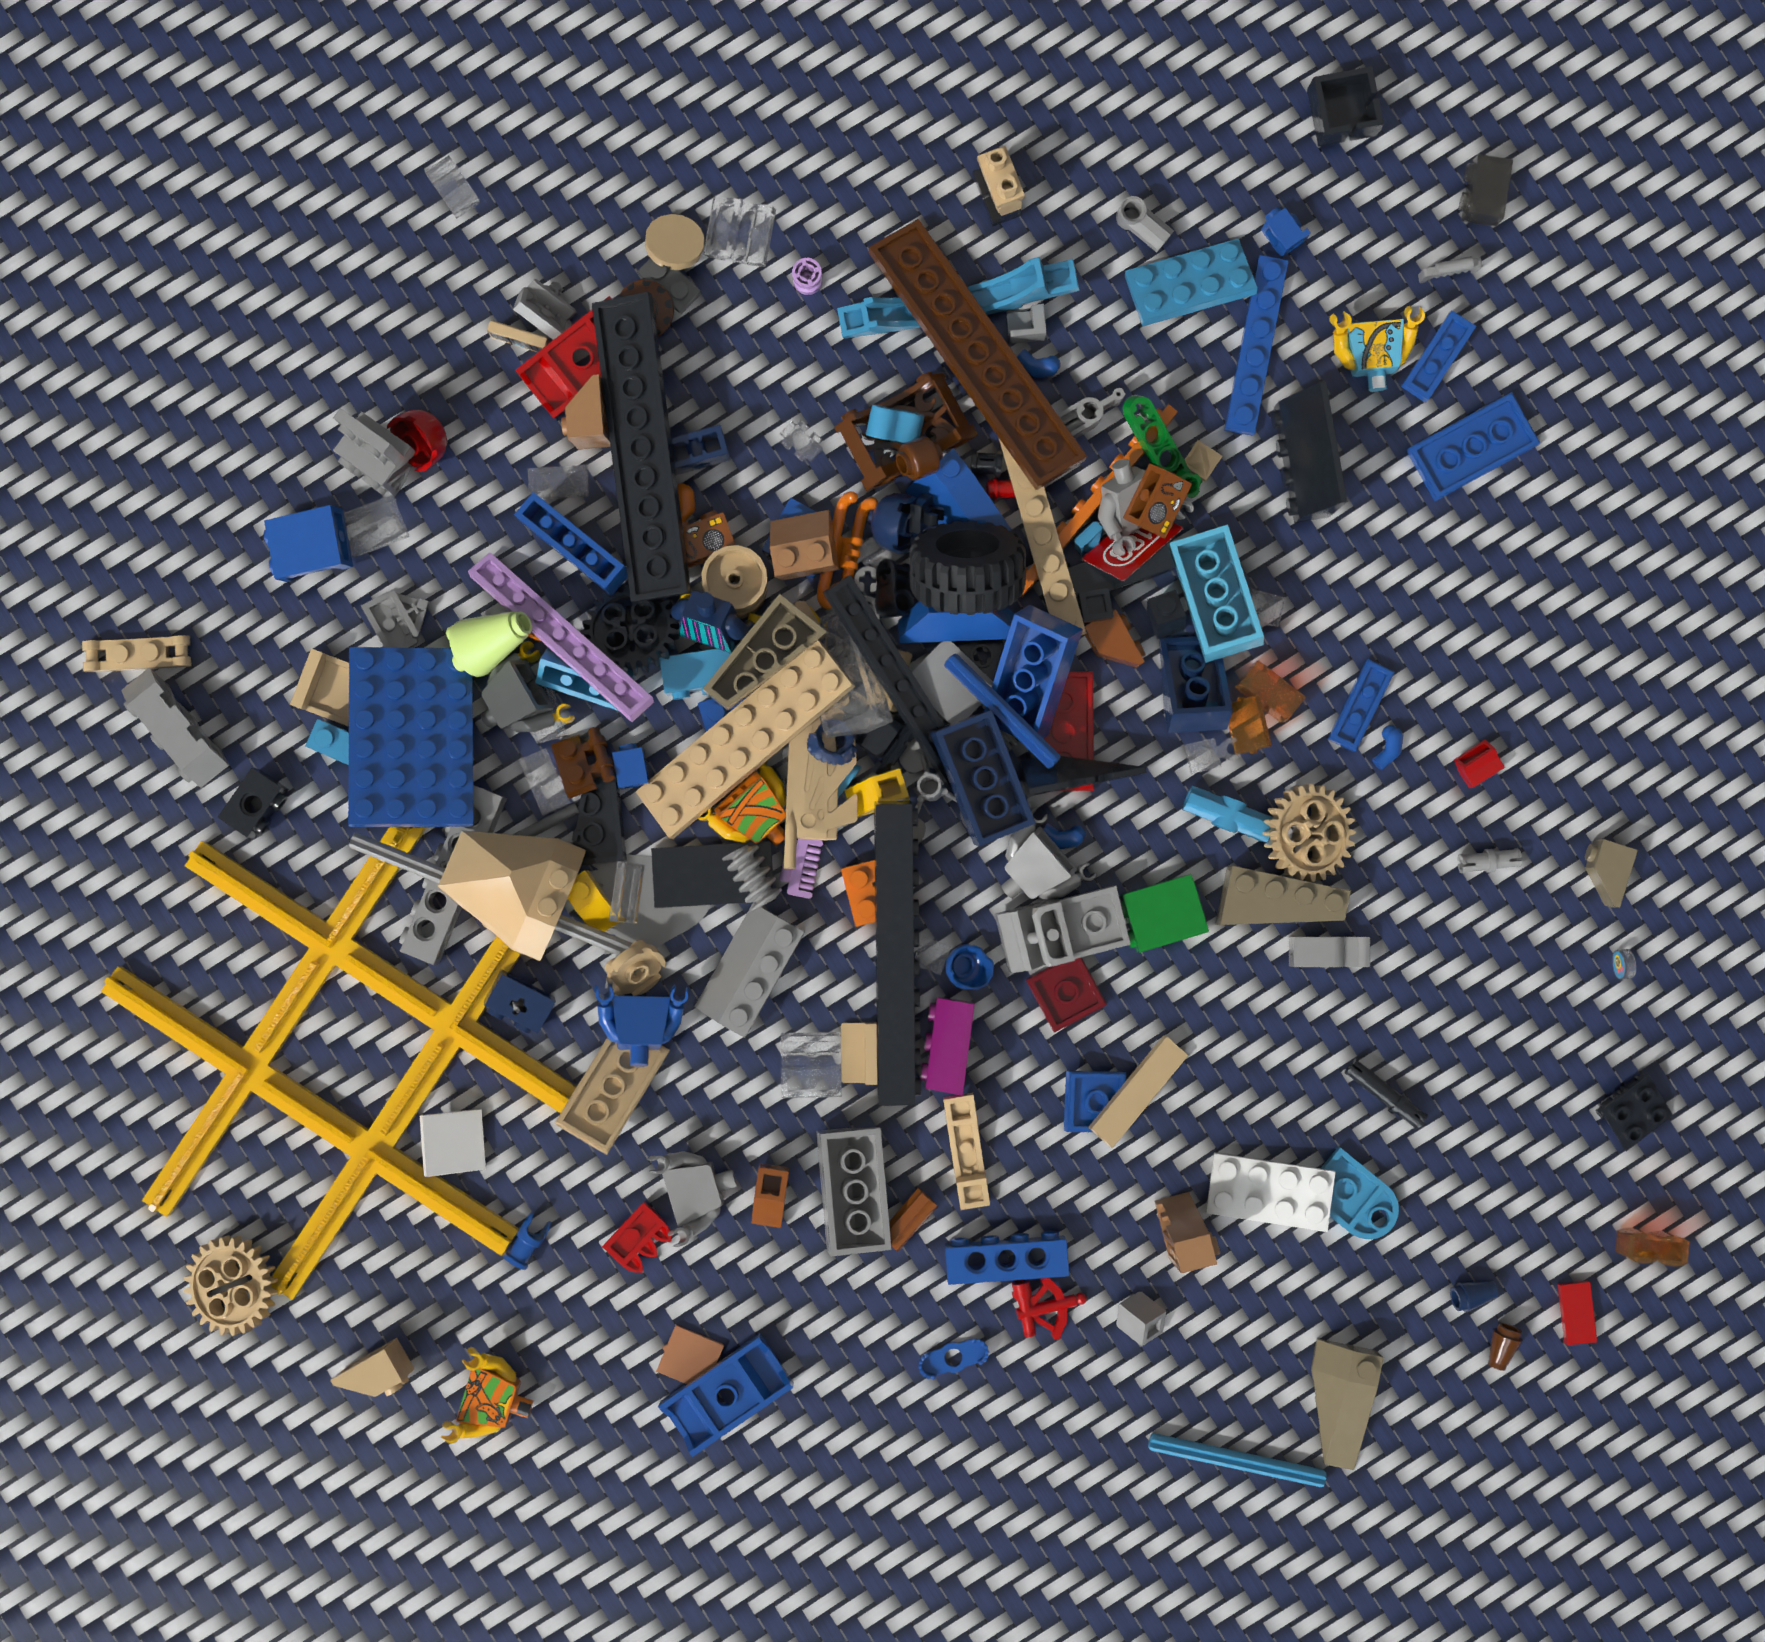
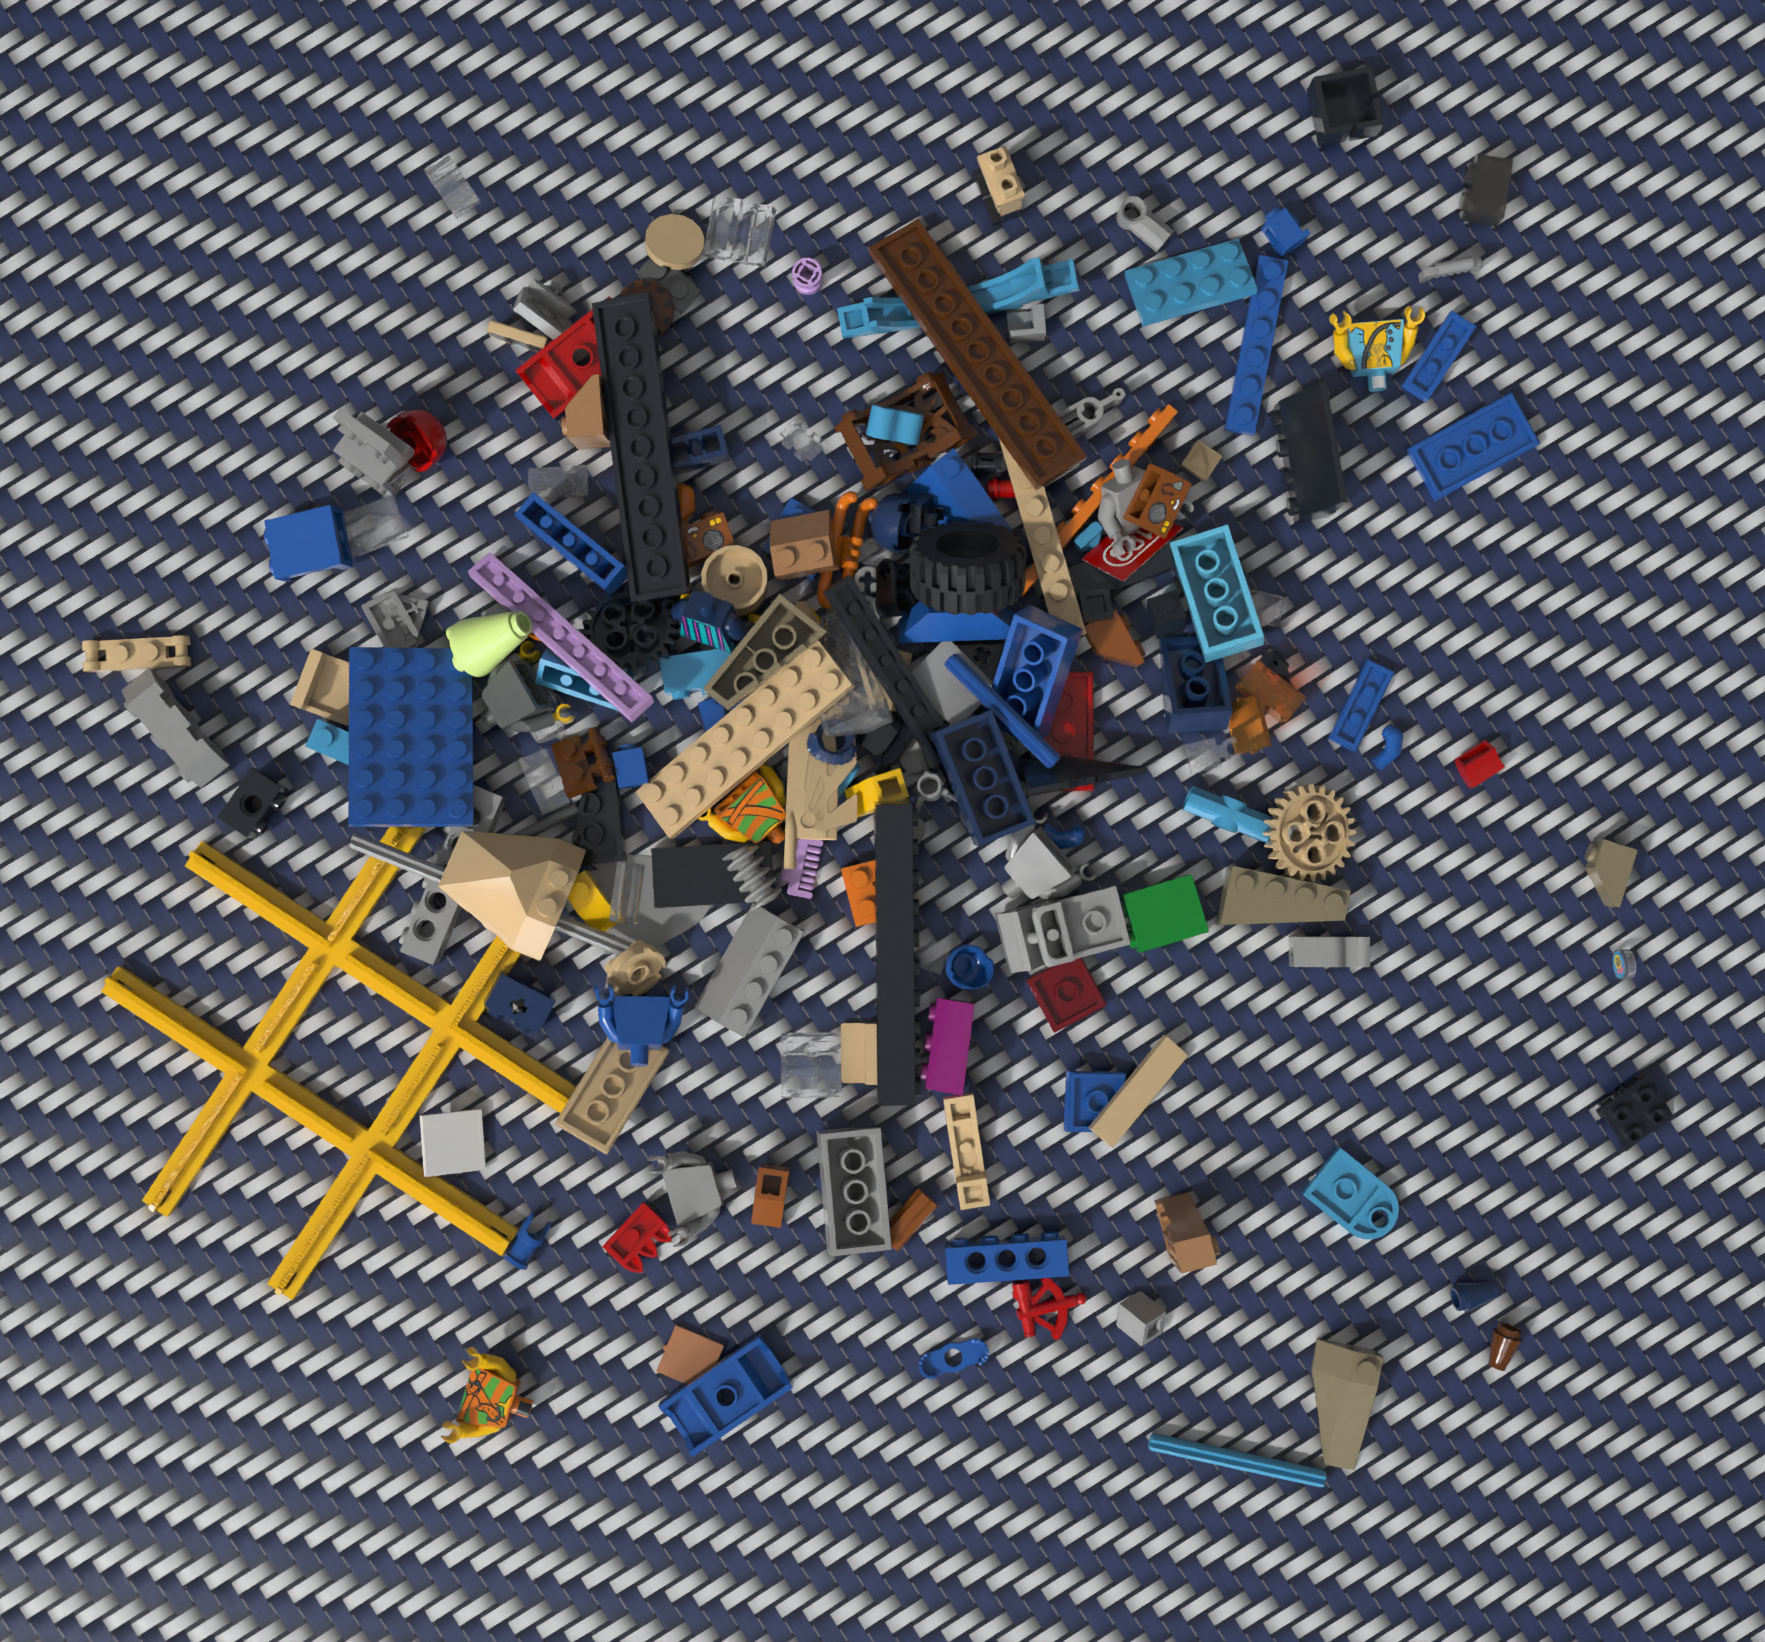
tan gear [183,1235,278,1336] -> none
tan slope [330,1338,414,1397] -> none
reddish brown head [896,436,943,480] -> none
blue arm [1017,349,1061,378] -> none
green beam [1123,395,1202,499] -> none
white plate [1206,1152,1335,1232] -> none
black pin [1344,1058,1428,1130] -> none
light grey pin [1457,848,1522,873] -> none
red tile [1557,1280,1597,1346] -> none
clear orange brick [1615,1228,1690,1267] -> none
none -> black plant [1259,650,1289,678]

